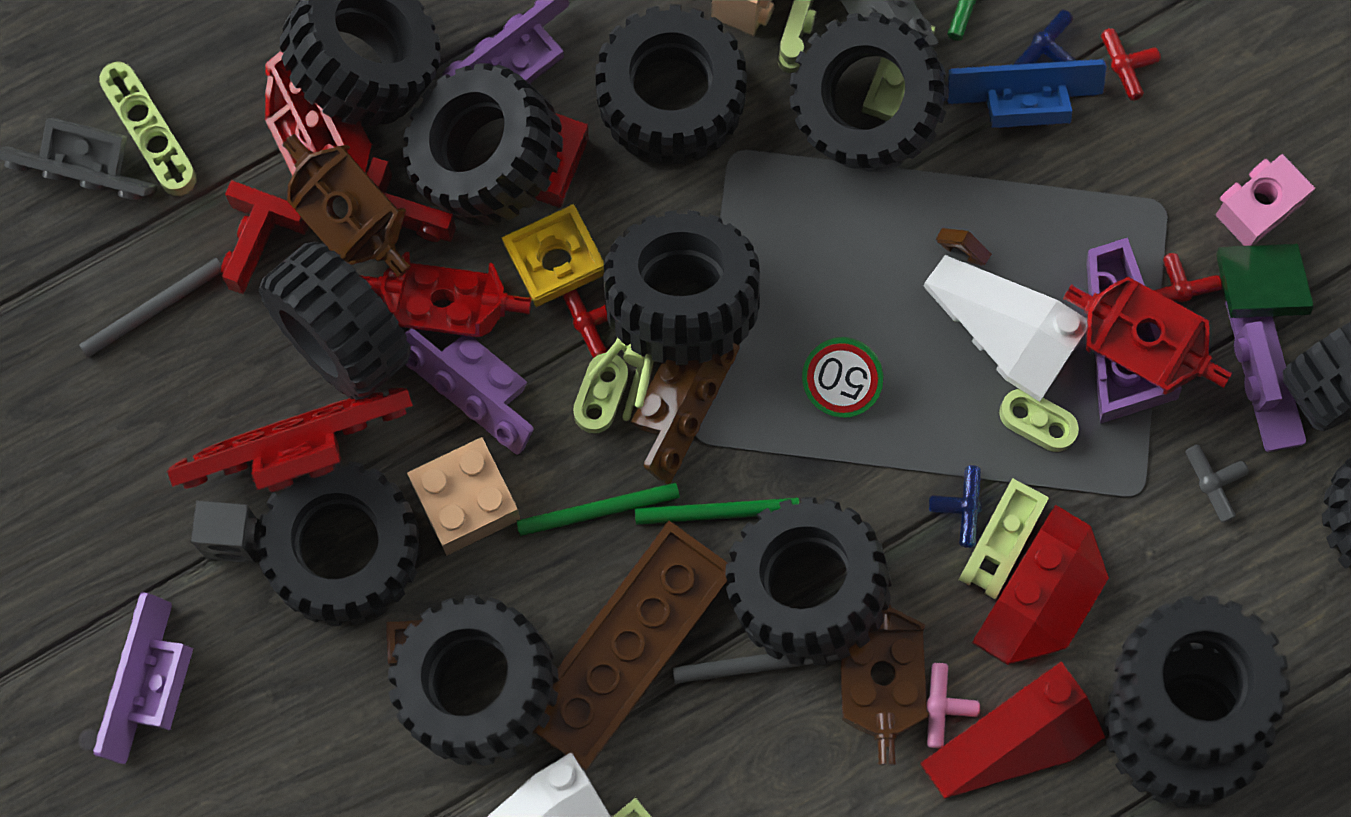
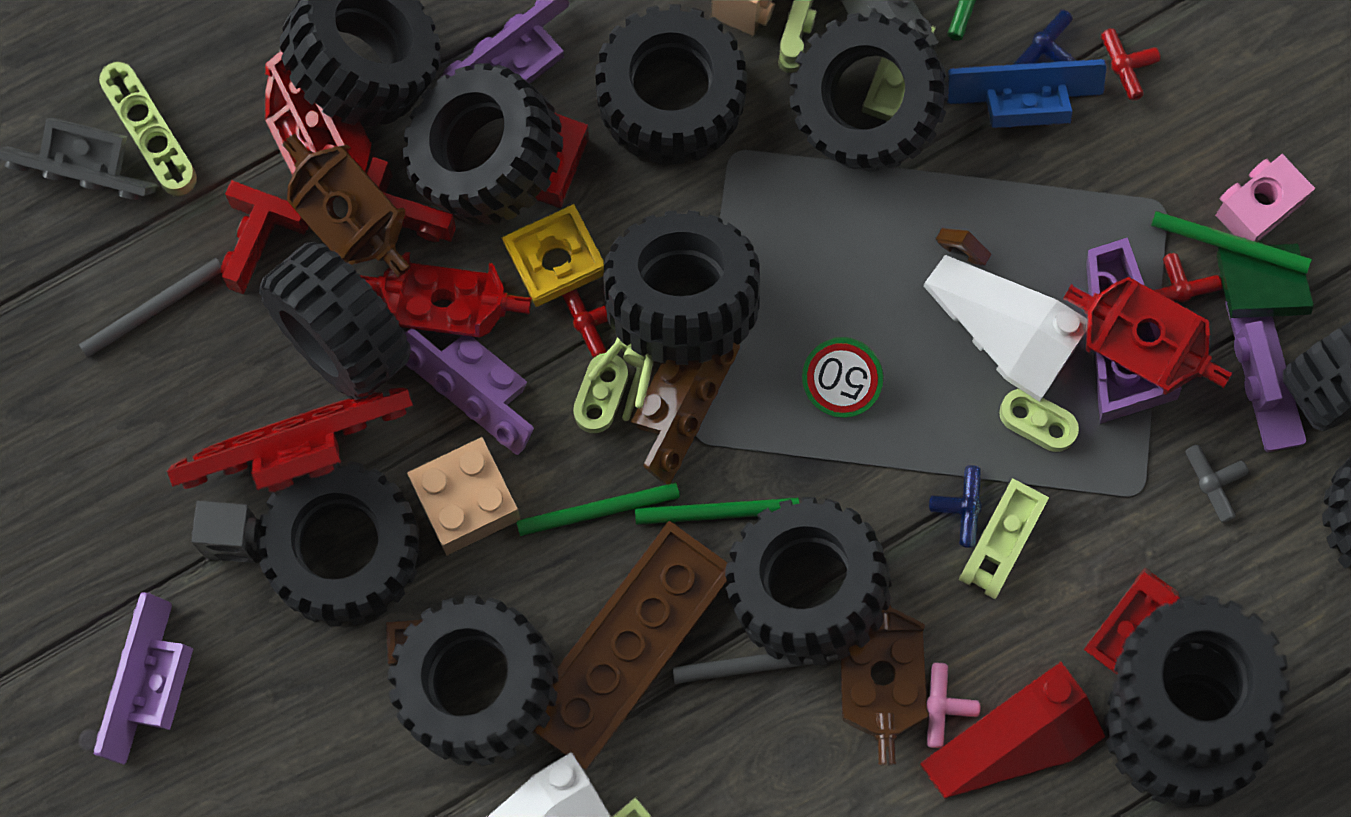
red wedge [971,505,1109,665] -> none
none -> red bracket [1084,567,1179,675]
none -> green bar [1151,211,1312,274]

